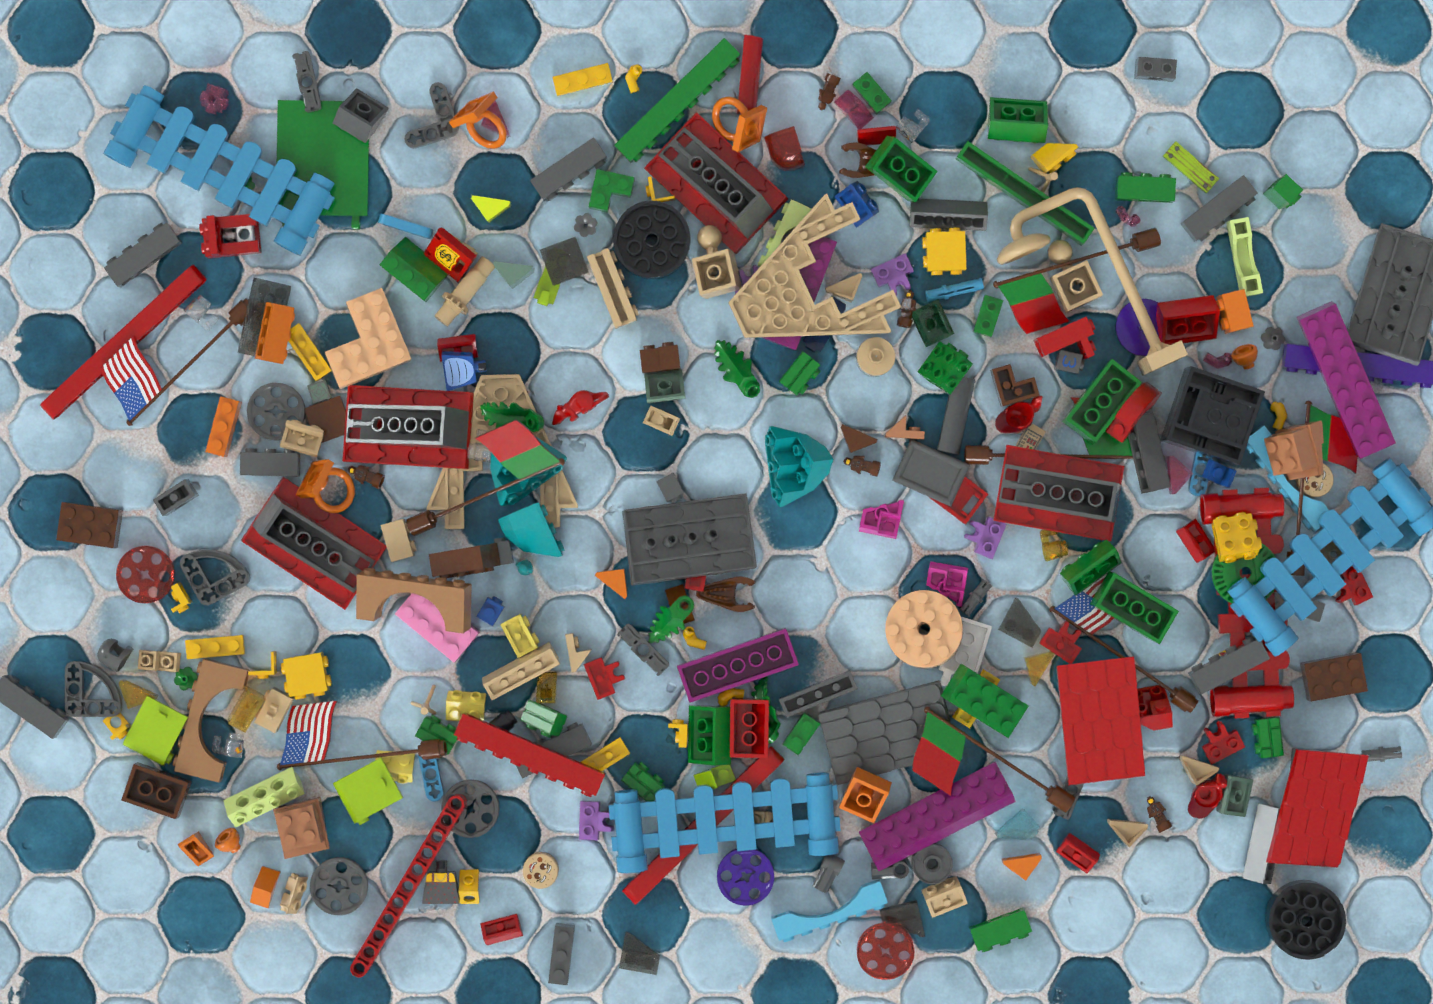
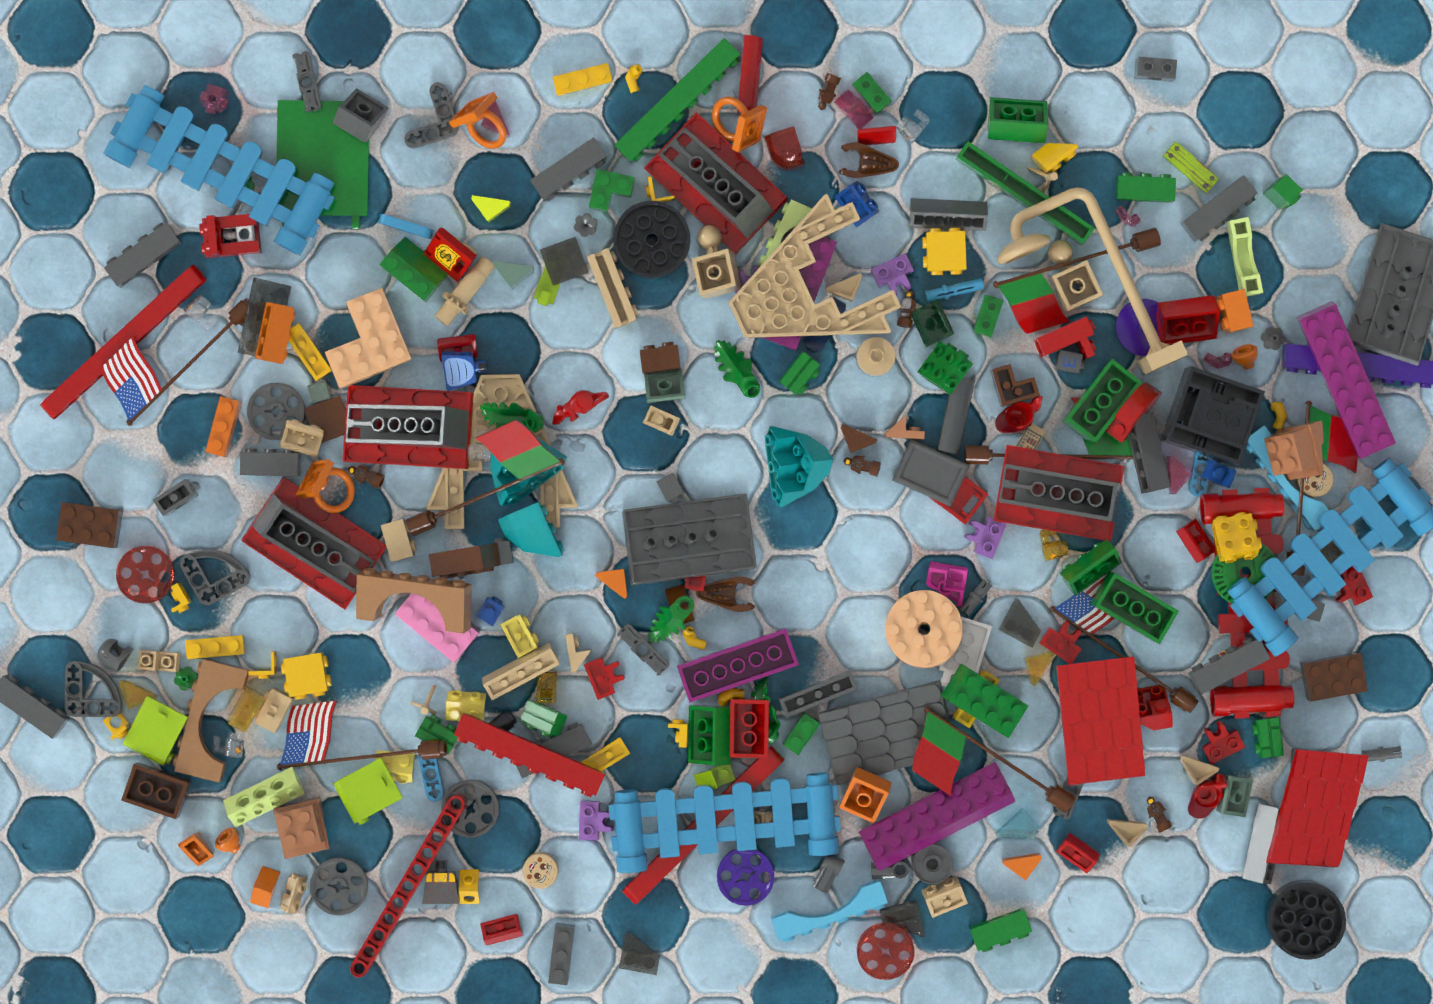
teal piece [515,560,533,575] -> none
green brick [621,762,665,801] -> none
dark pink slope [859,500,904,539] -> none
green brick [865,136,938,203] -> none

